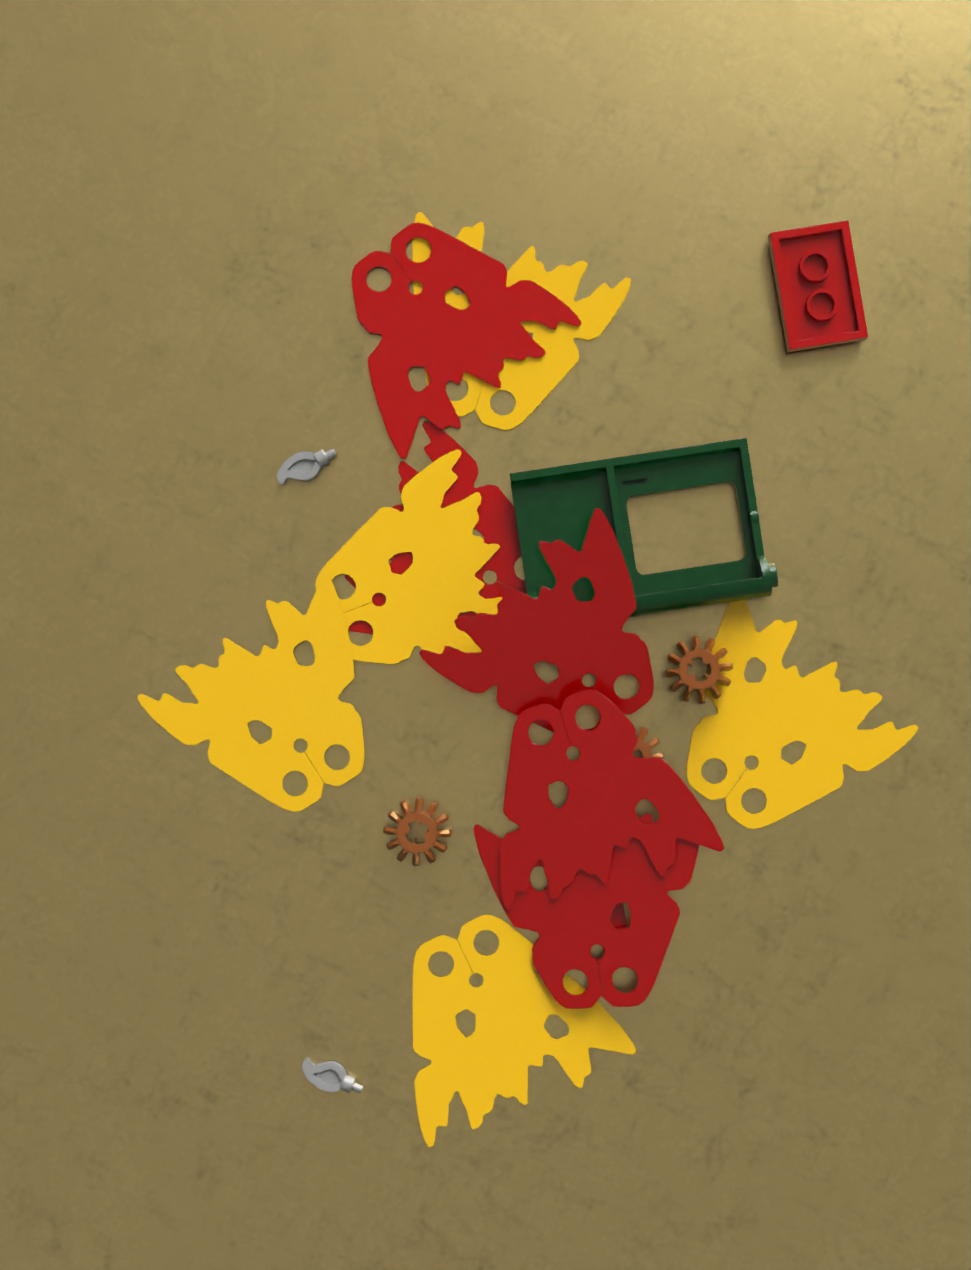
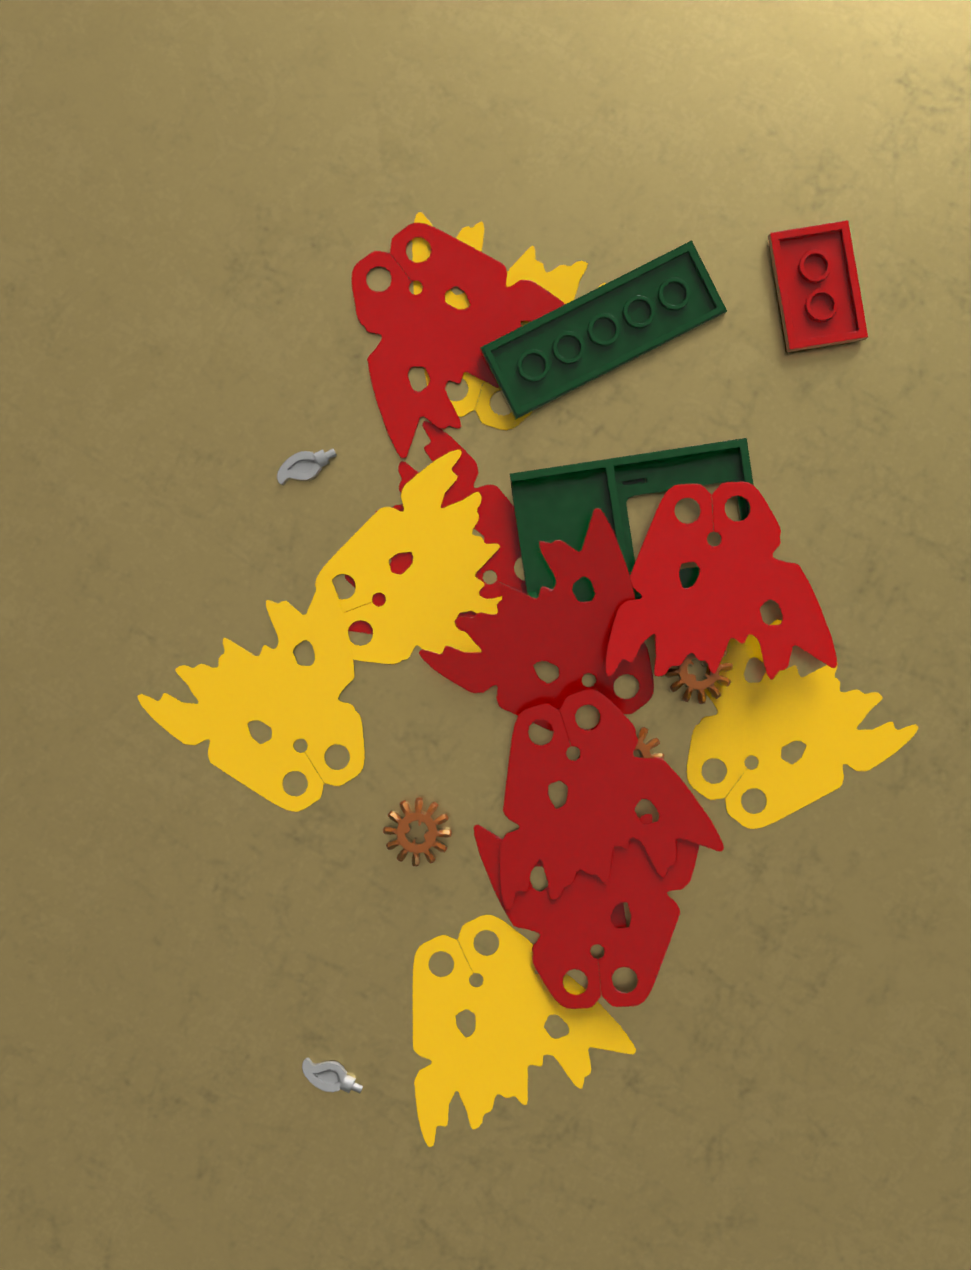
none -> dark green tile [480,240,727,420]
none -> red piece [605,482,837,680]

